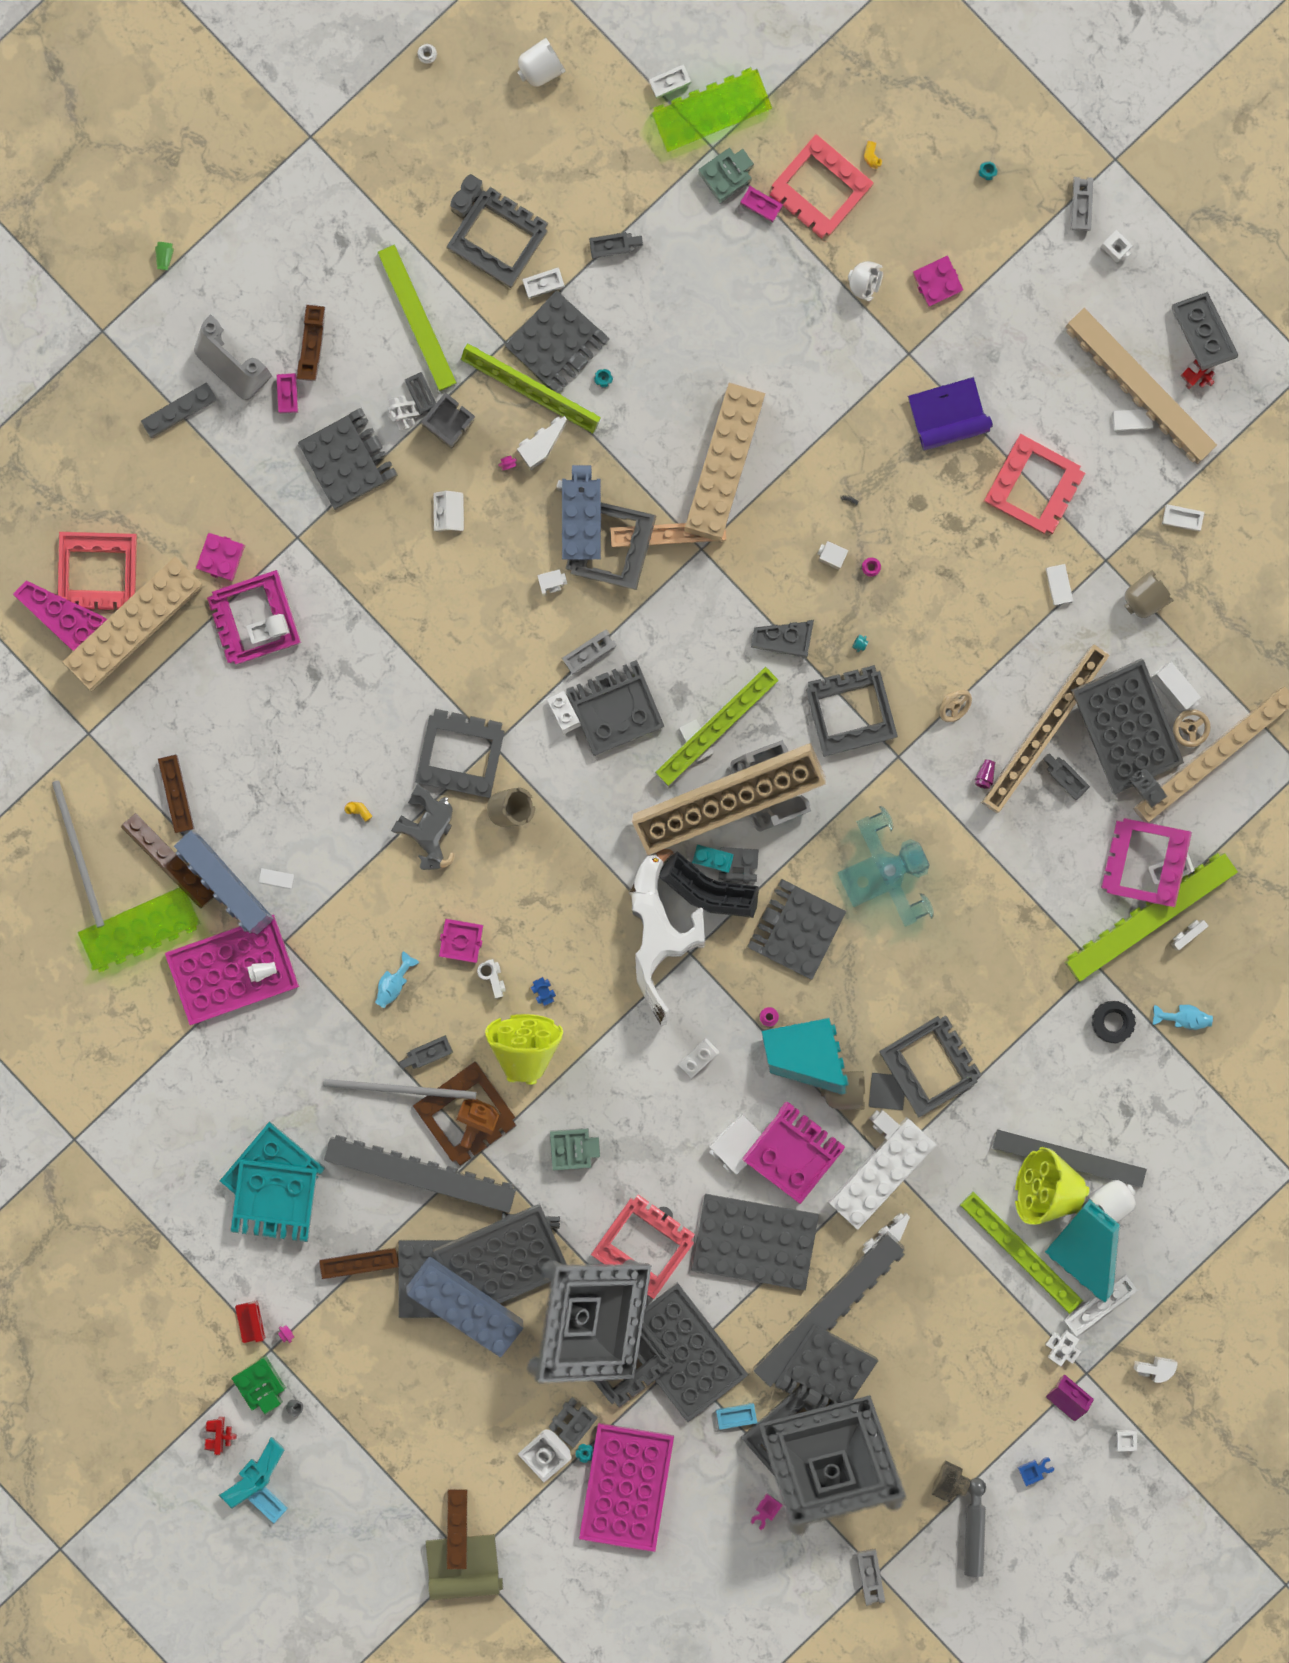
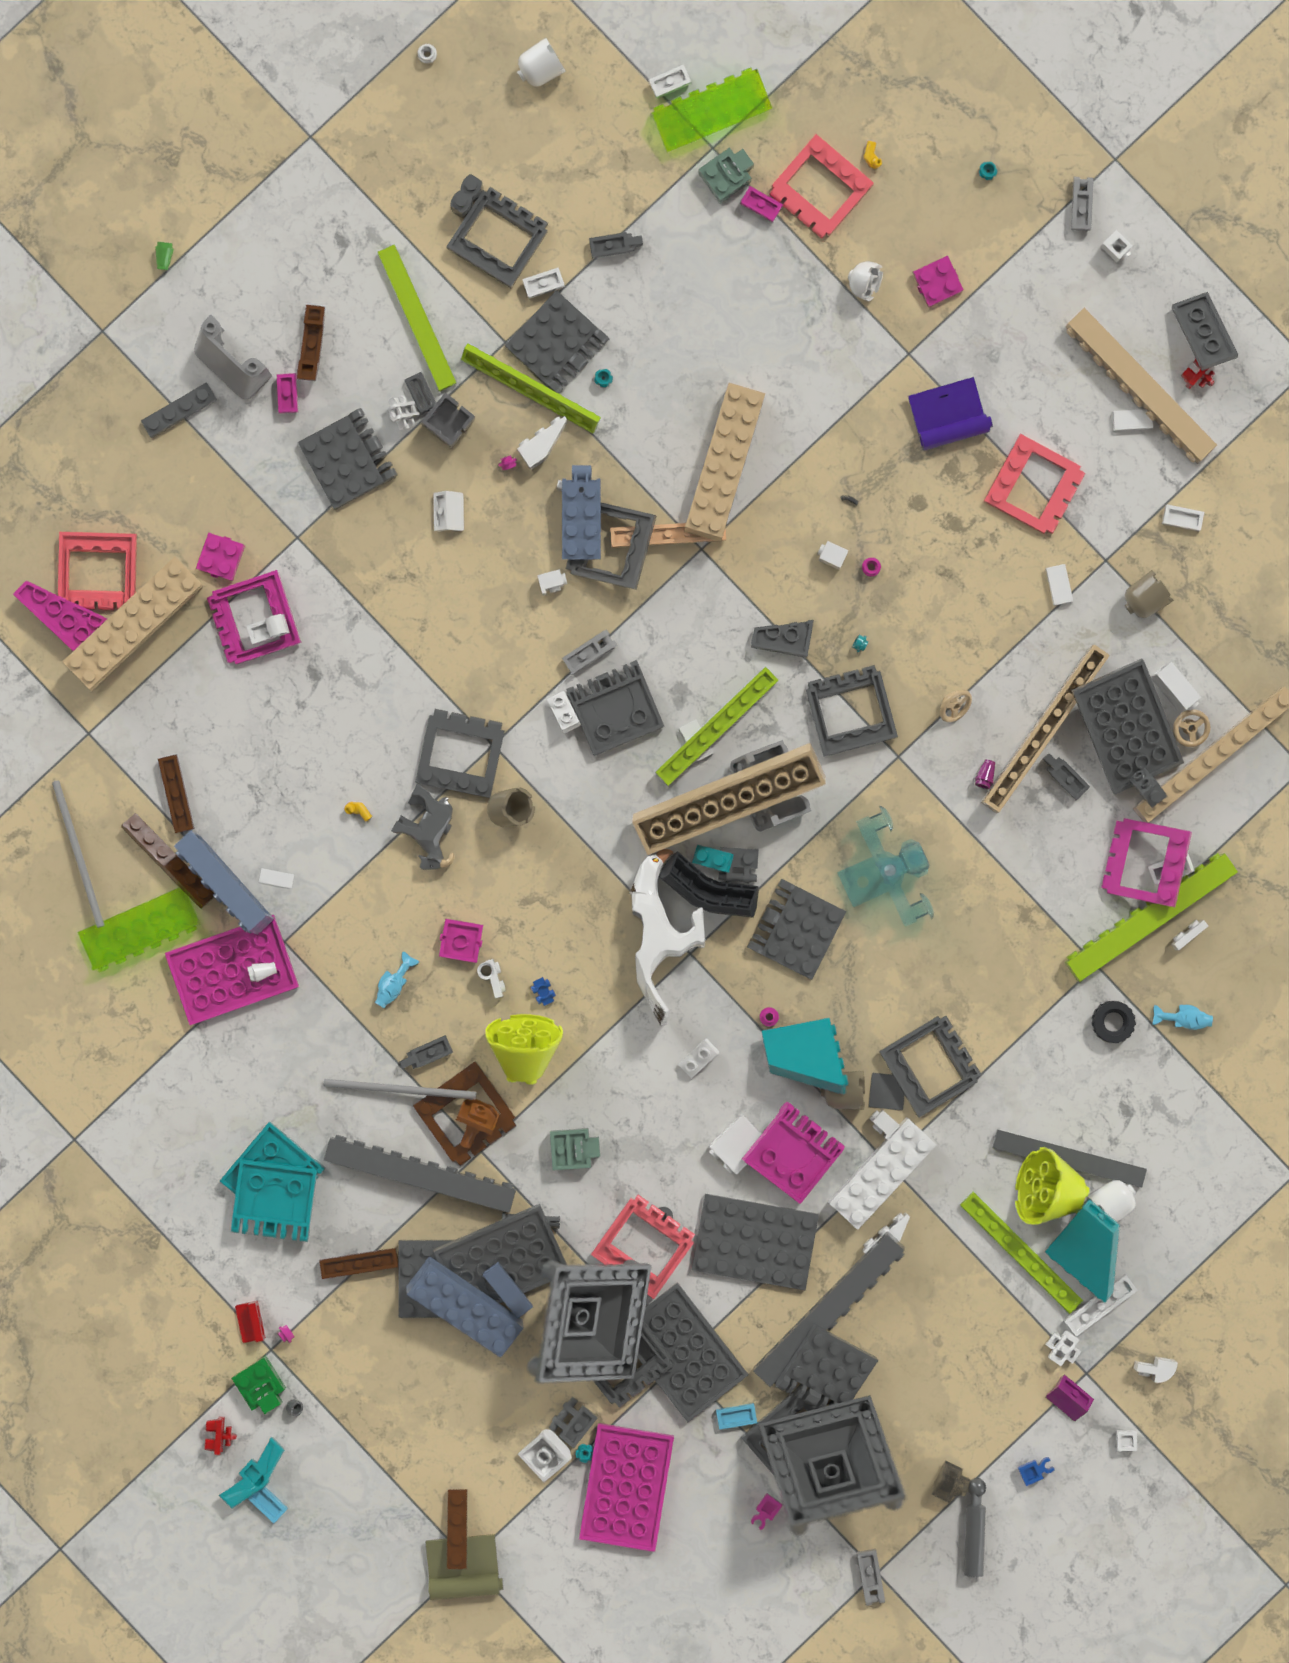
none -> sand blue tile [483,1262,533,1318]

